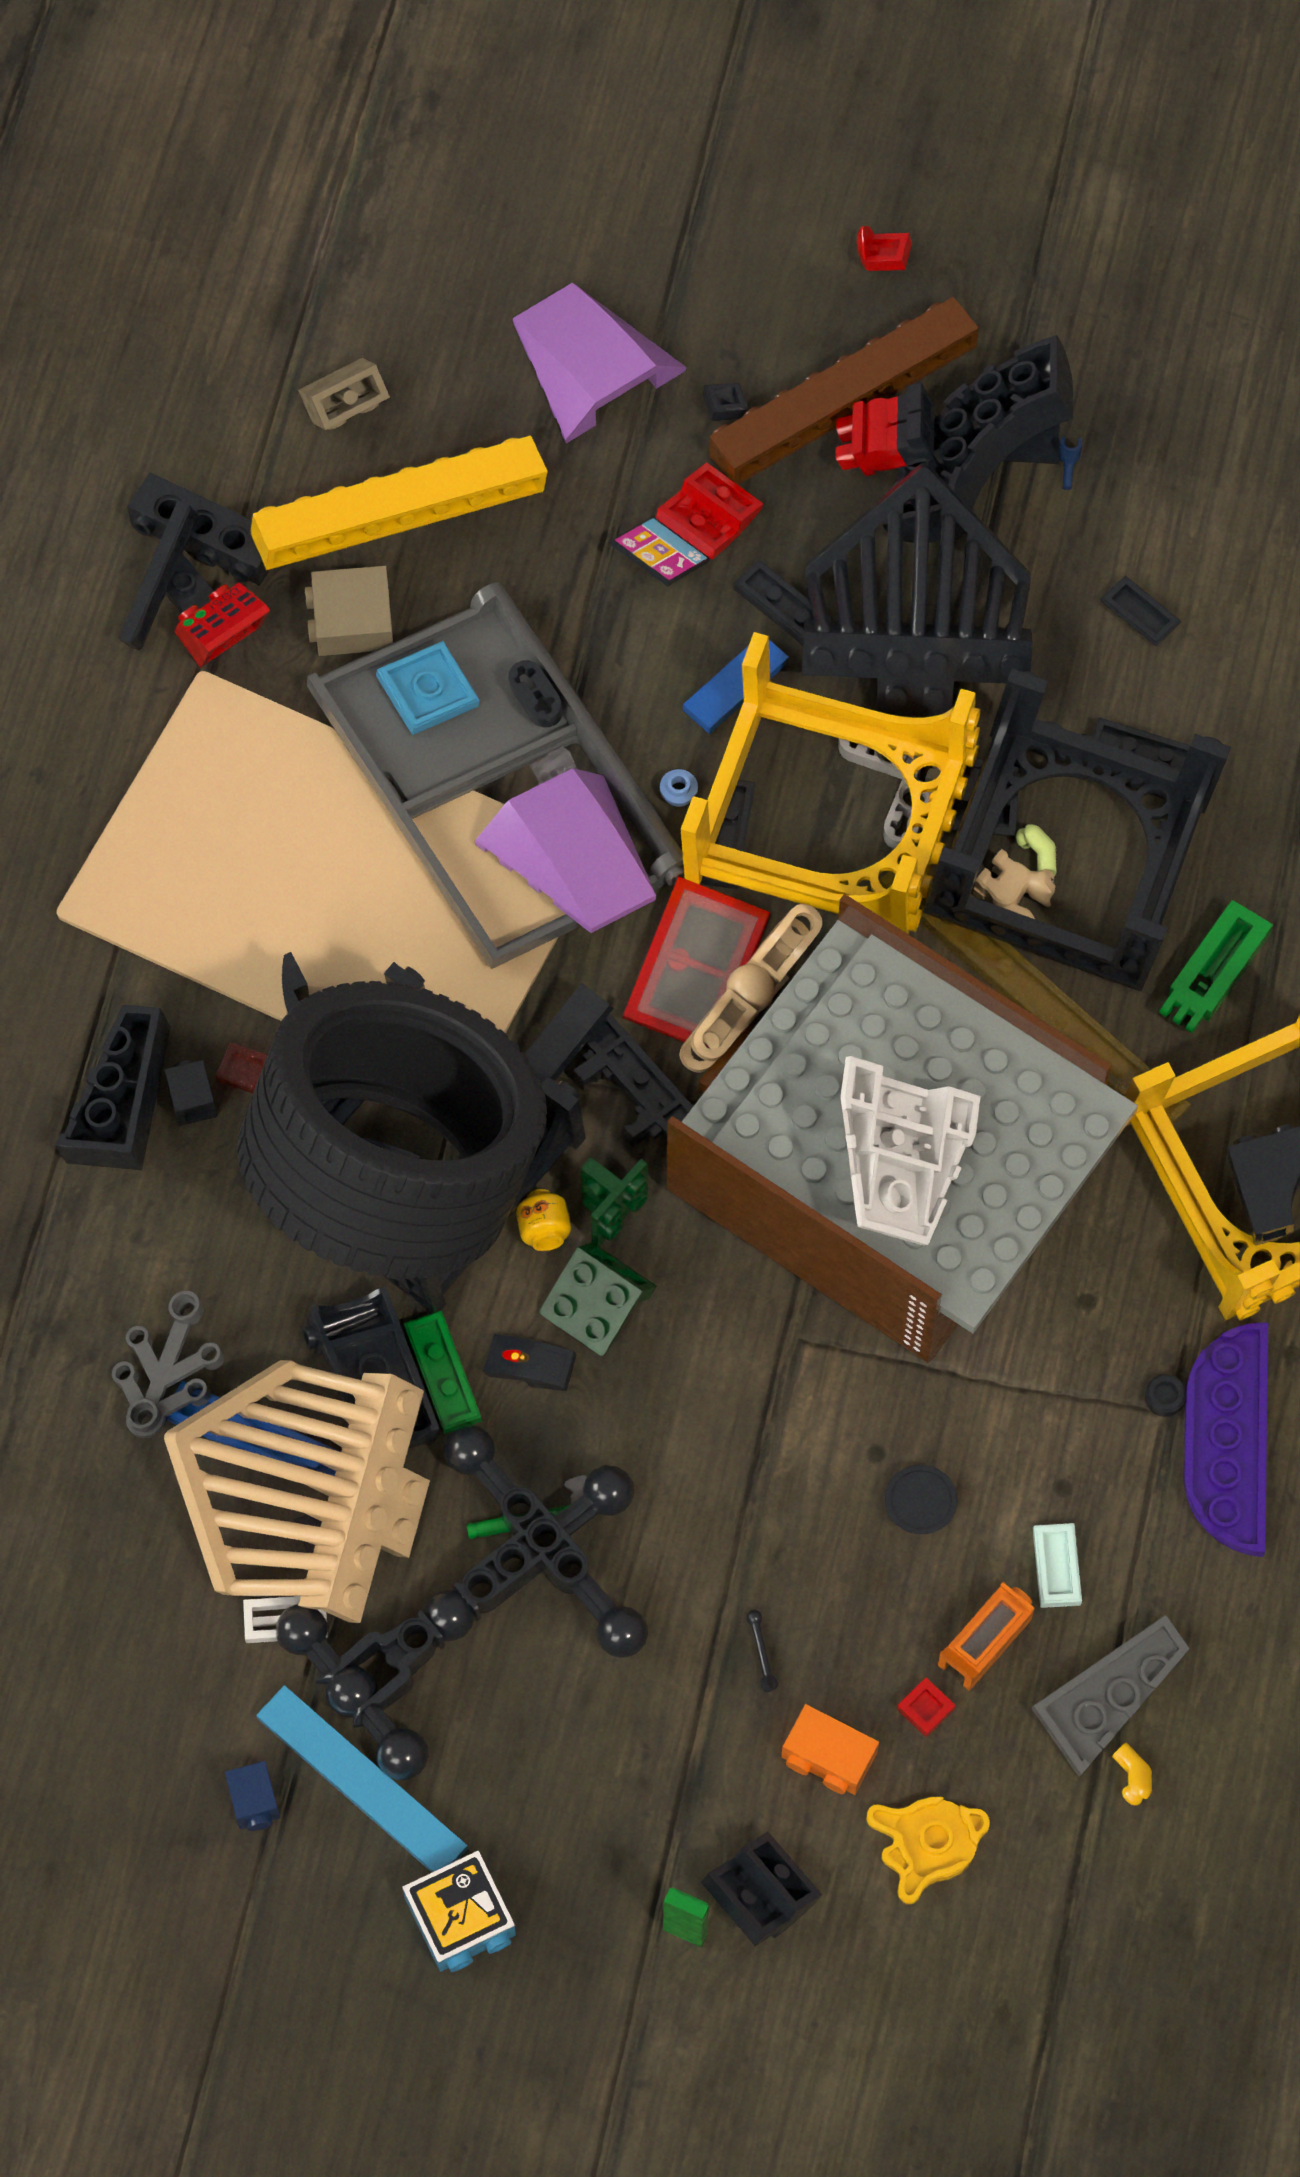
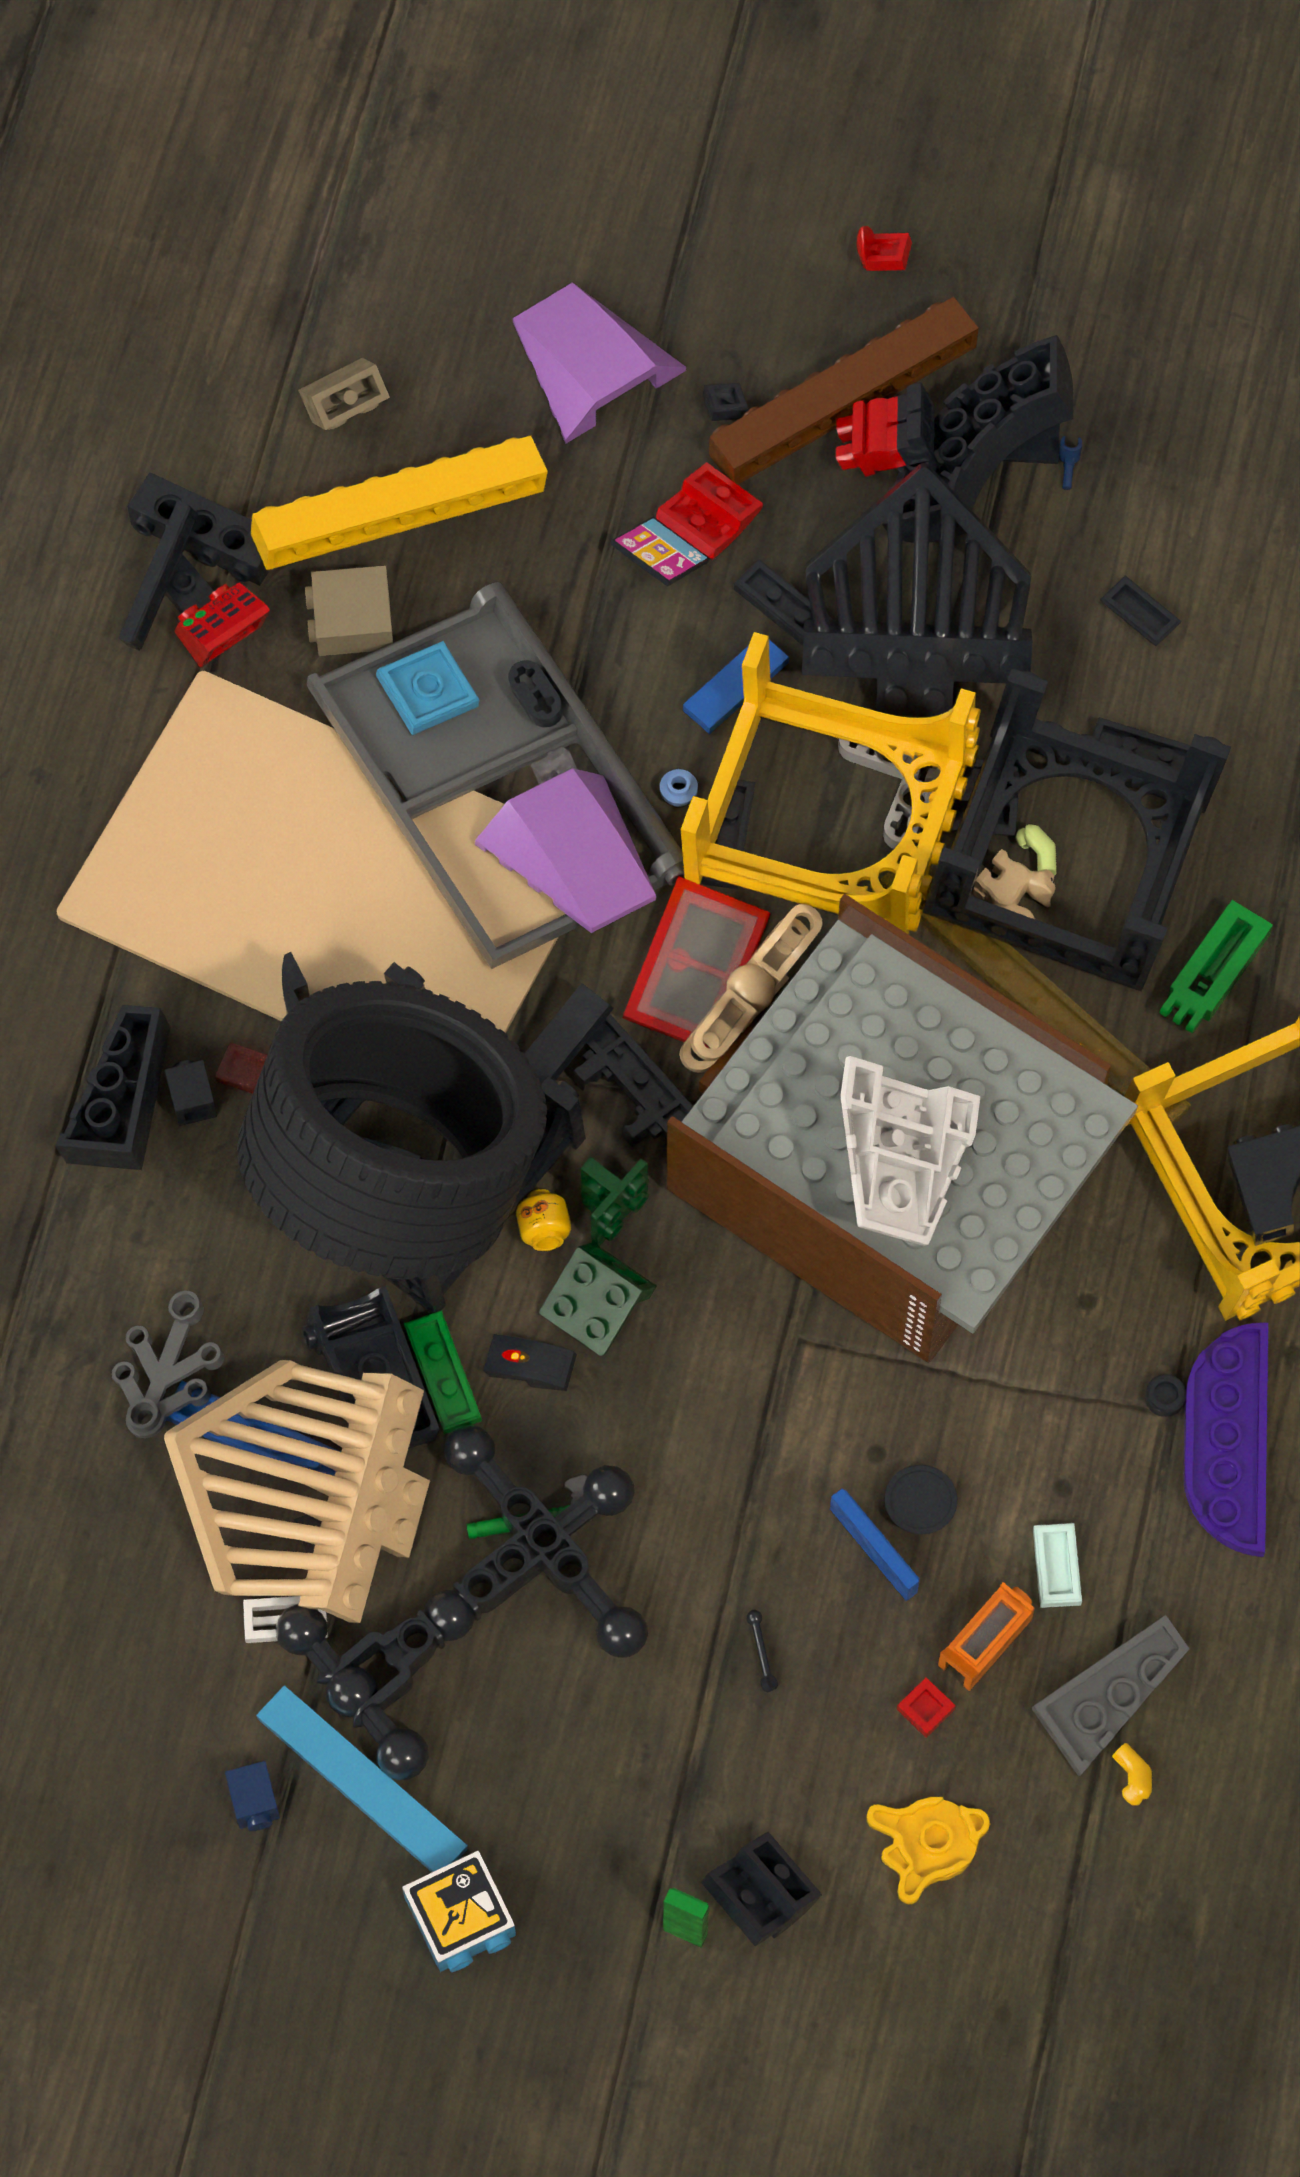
orange brick [782,1704,879,1795] -> none
none -> blue tile [830,1488,920,1601]

